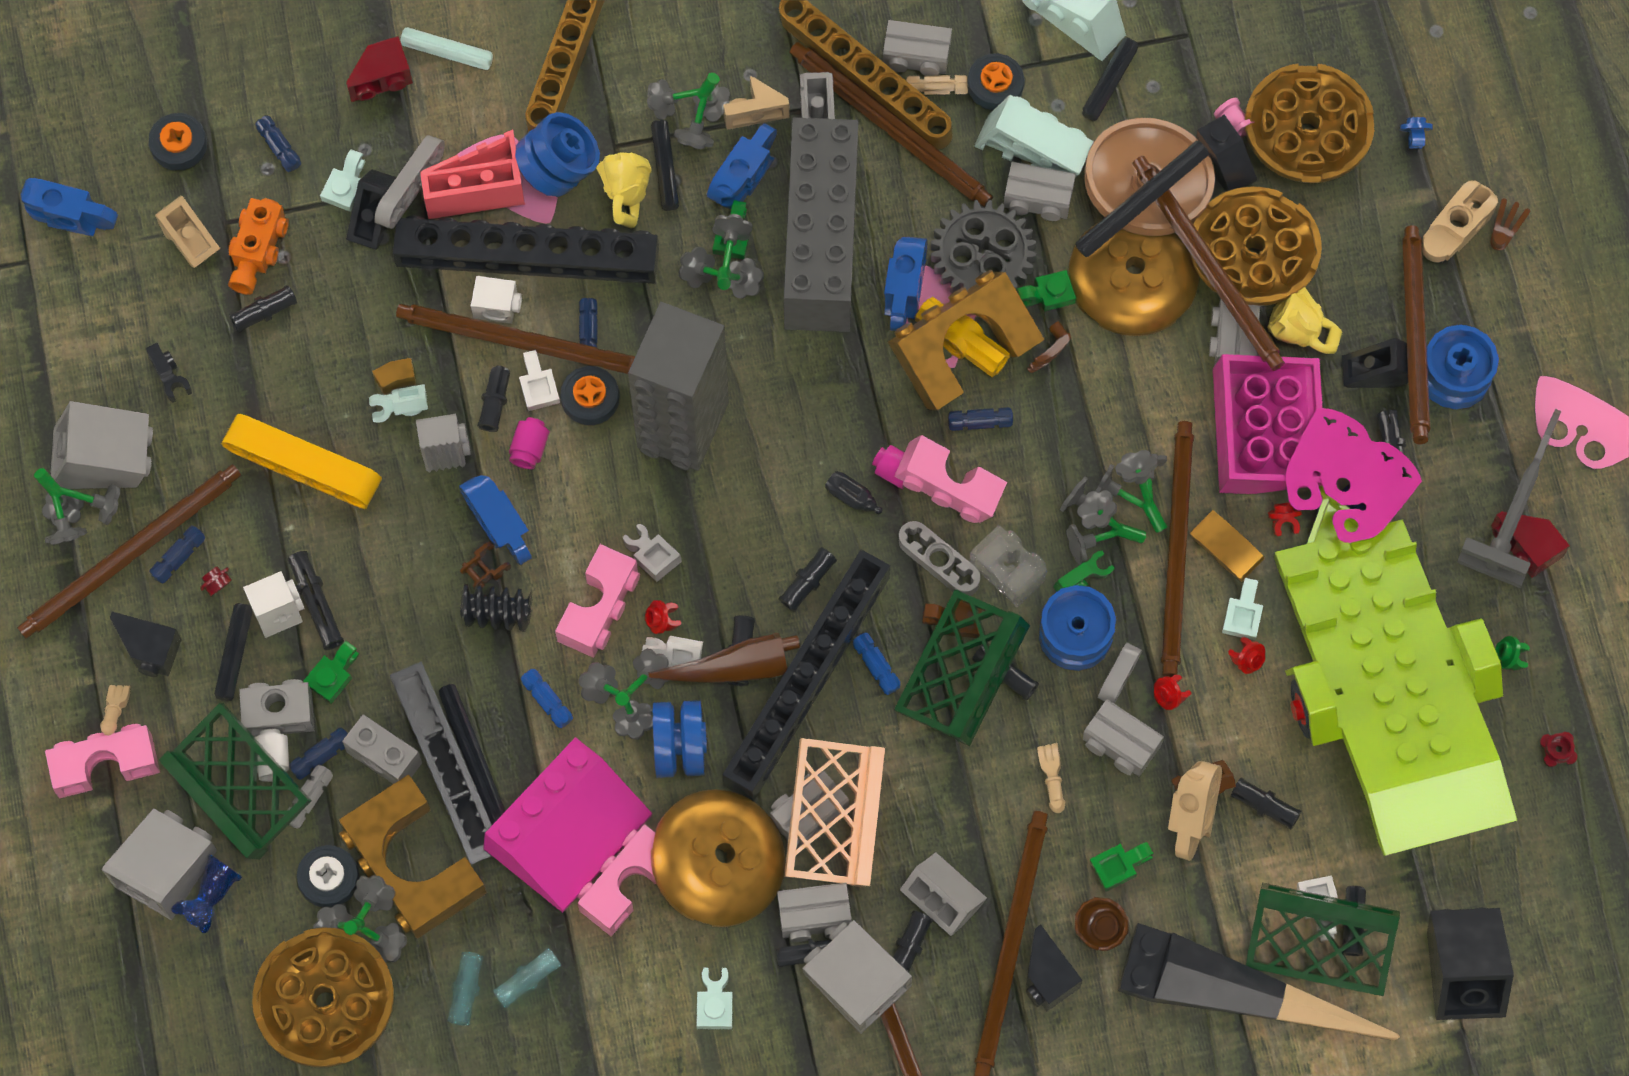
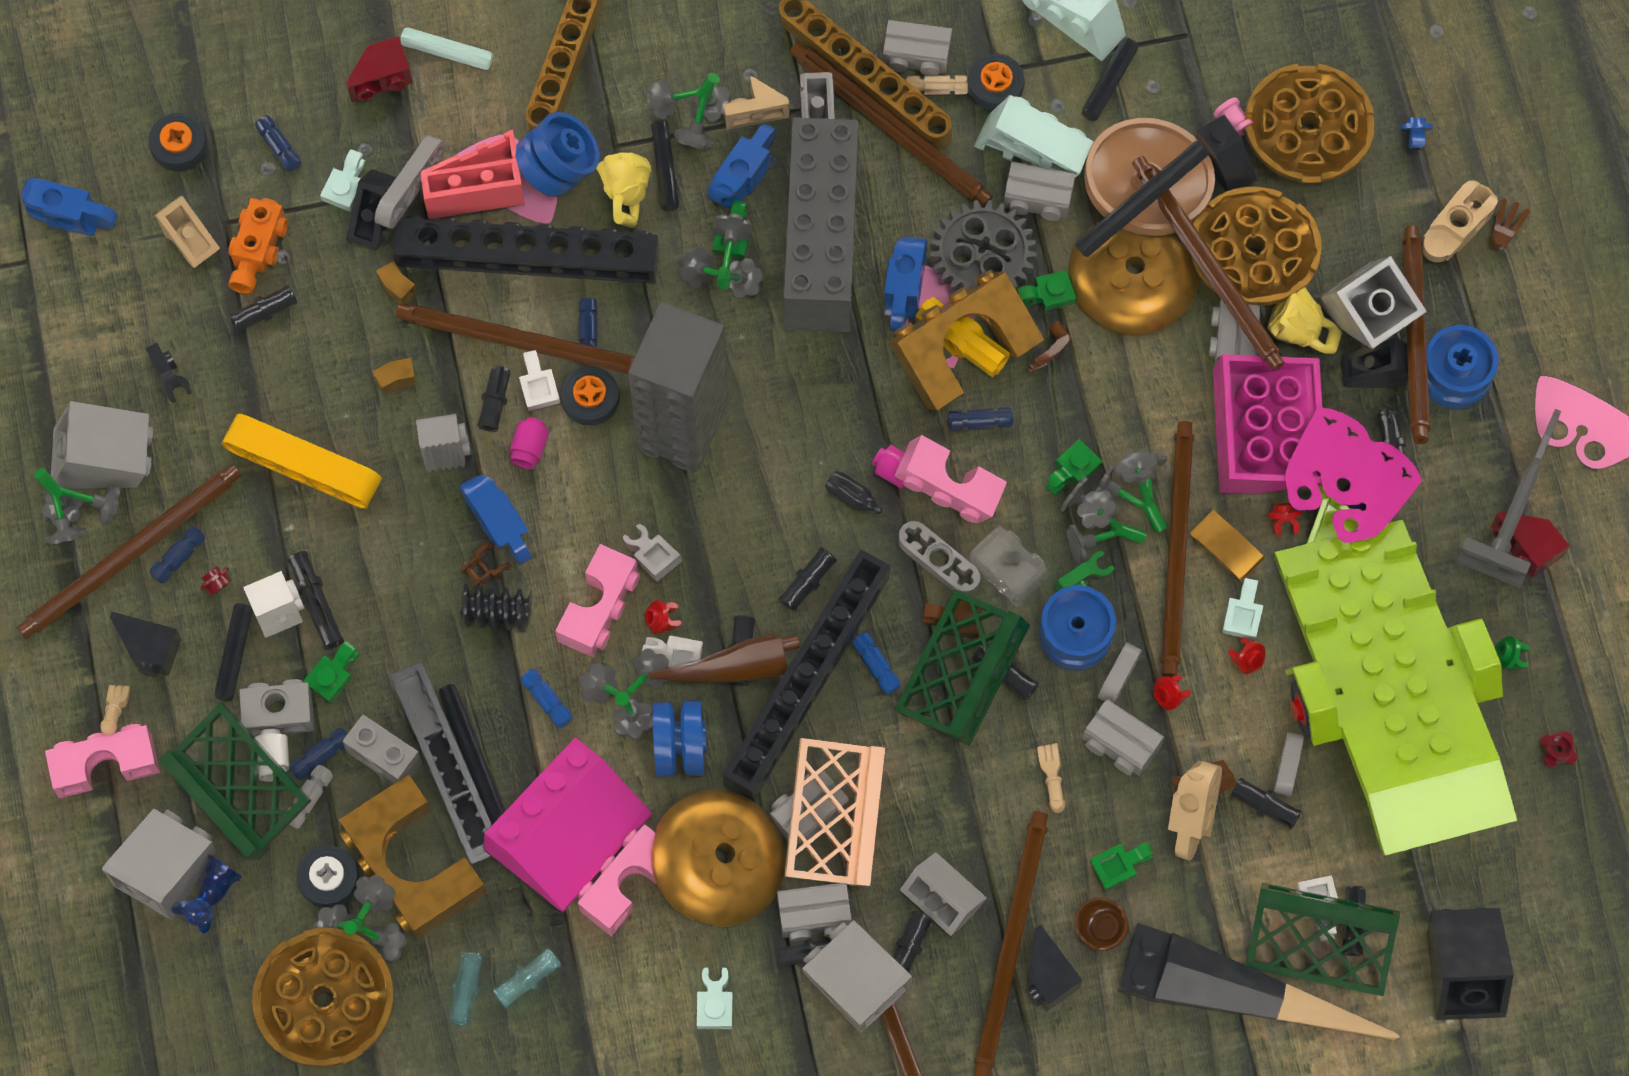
light aqua plate [369,384,428,423] -> none
white brick [471,276,522,324] -> none
none -> pearl gold piece [376,261,417,305]
none -> green plate [1046,439,1103,495]
none -> light grey beam [1273,732,1304,797]
none -> light grey slope [1317,256,1427,349]

